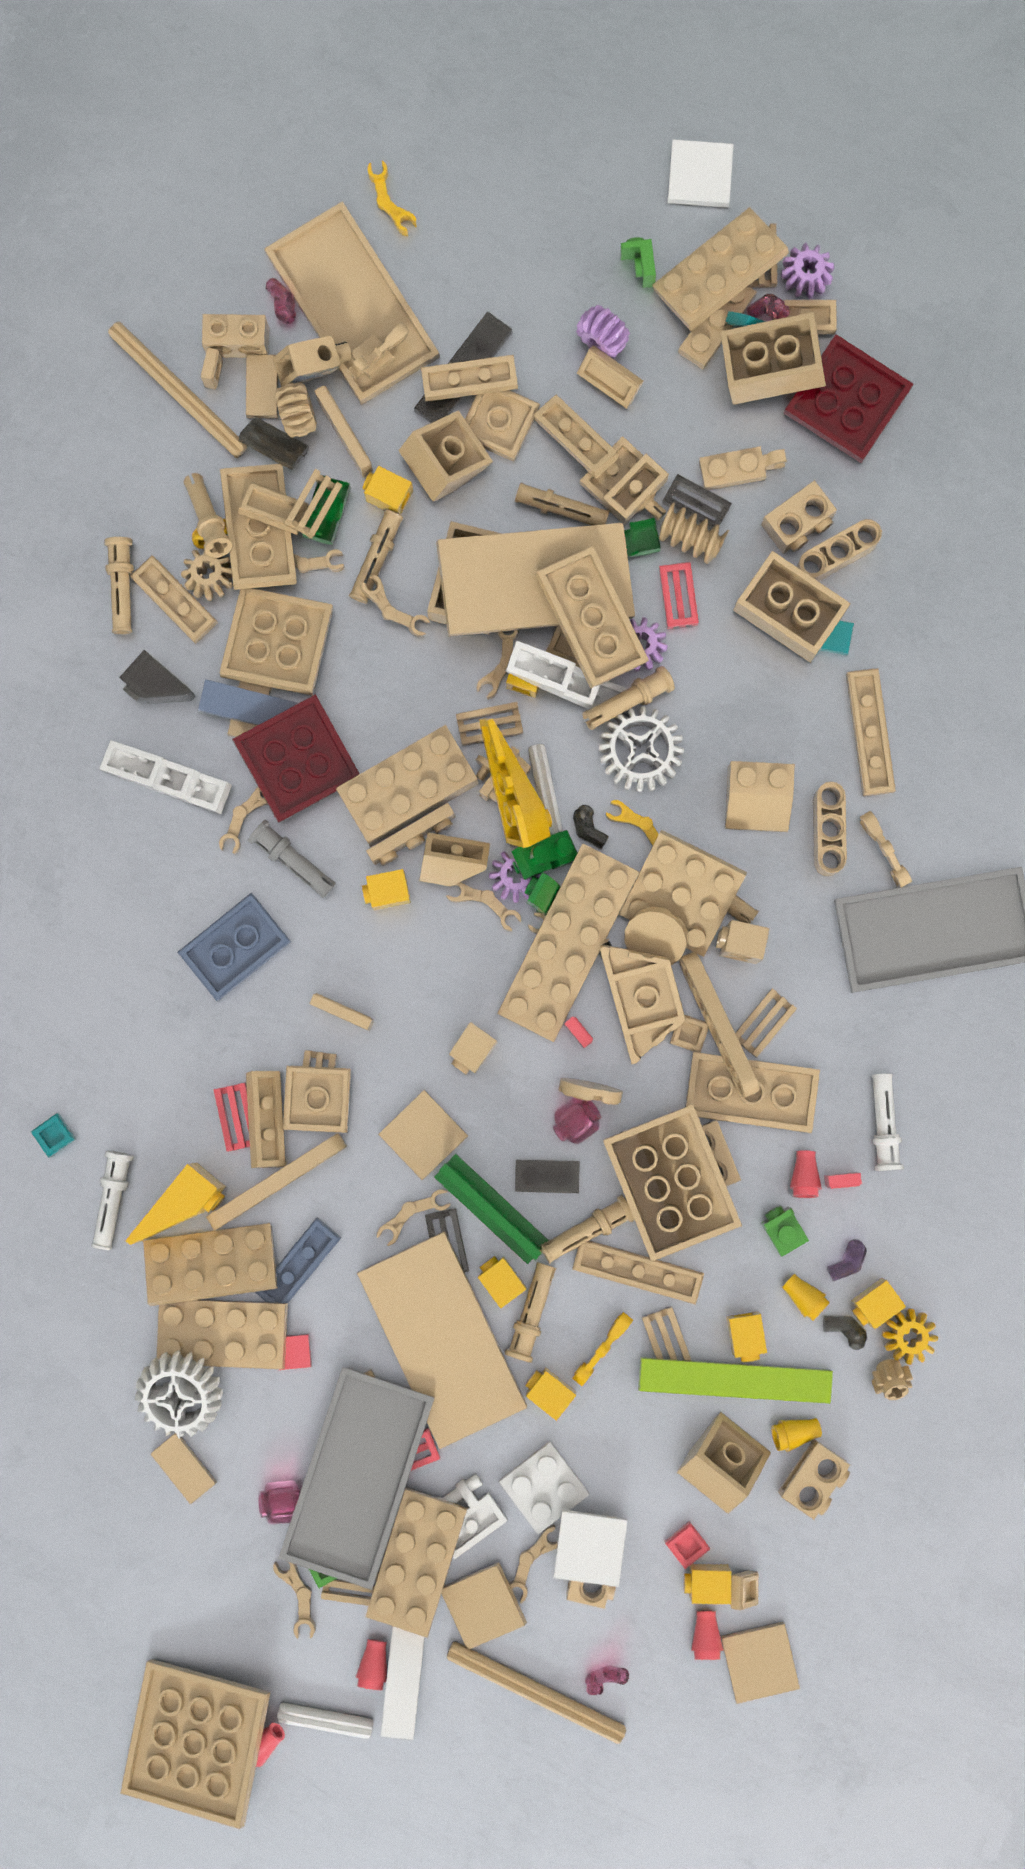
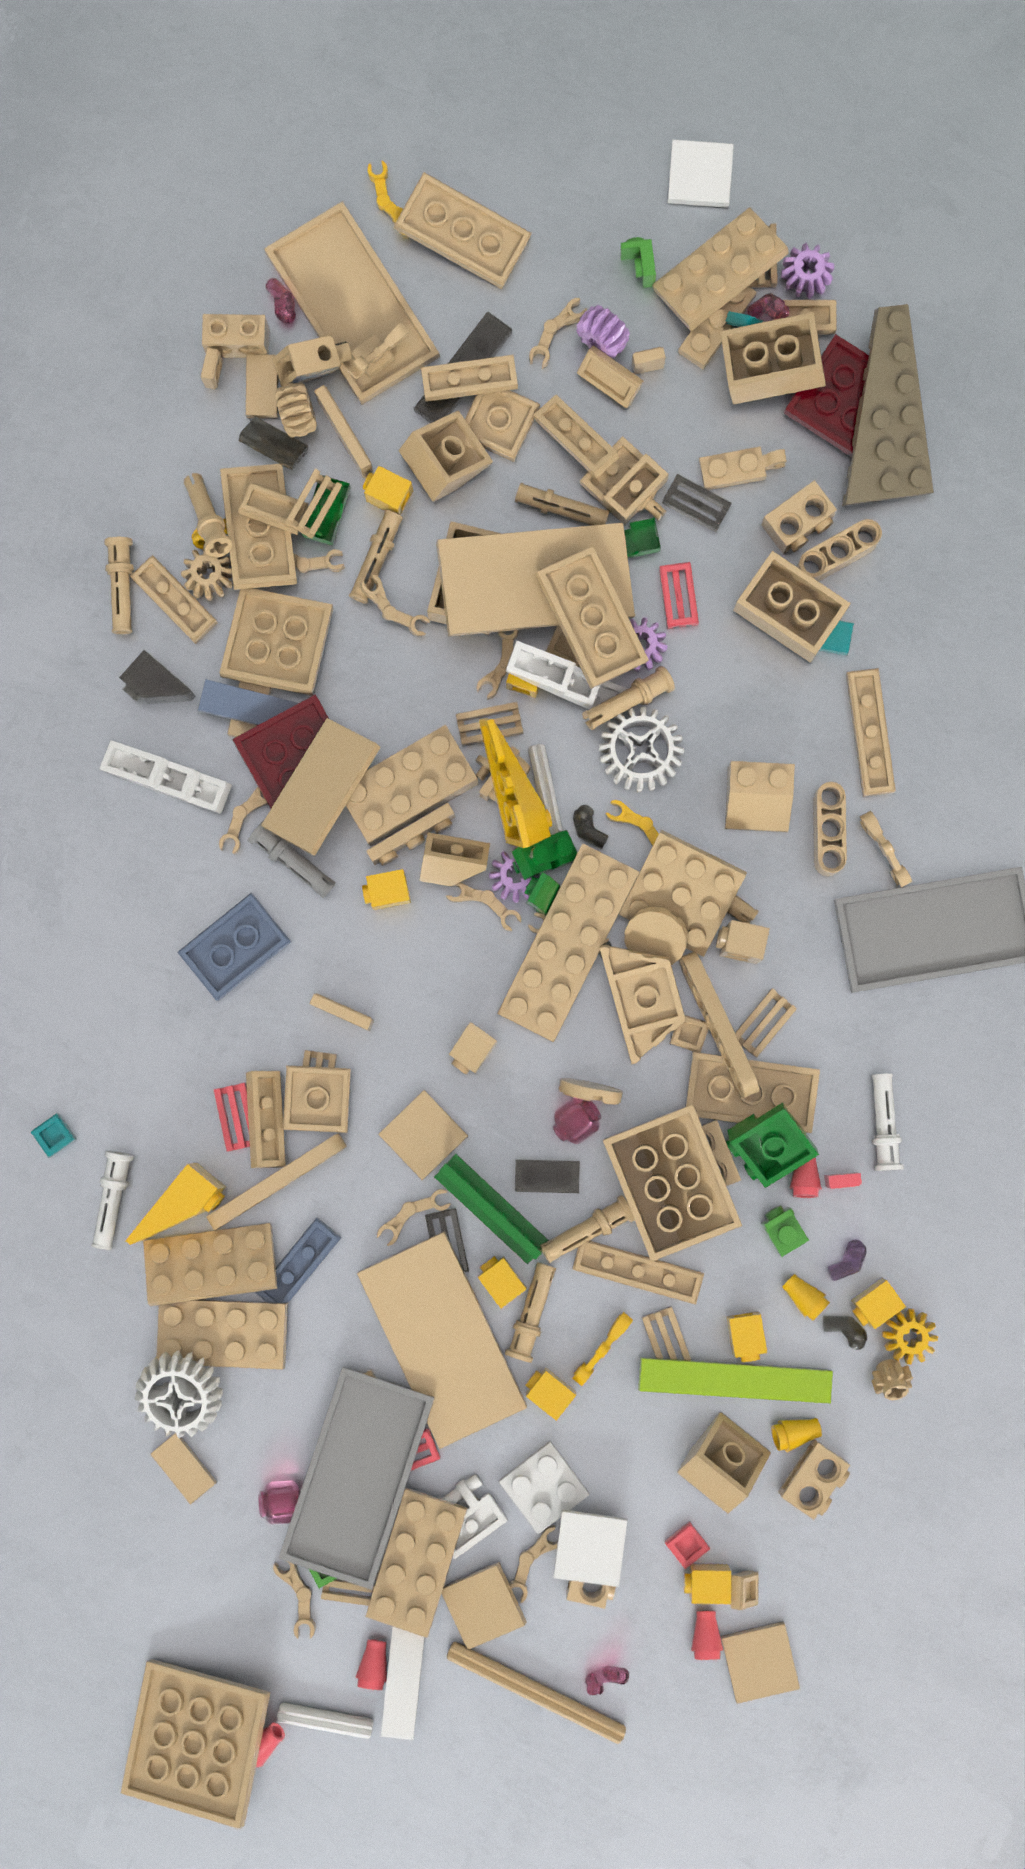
tan axle [108,322,247,458] -> none
coral tile [279,1334,312,1370] -> none
coral tile [564,1017,593,1049] -> none
tan piece [659,502,729,564] -> none
none -> tan tile [261,718,381,856]
none -> tan tile [394,172,532,289]
none -> tan piece [529,298,587,369]
none -> tan tile [631,347,666,375]
none -> green plate [726,1102,819,1188]
none -> dark tan wing [842,304,934,506]

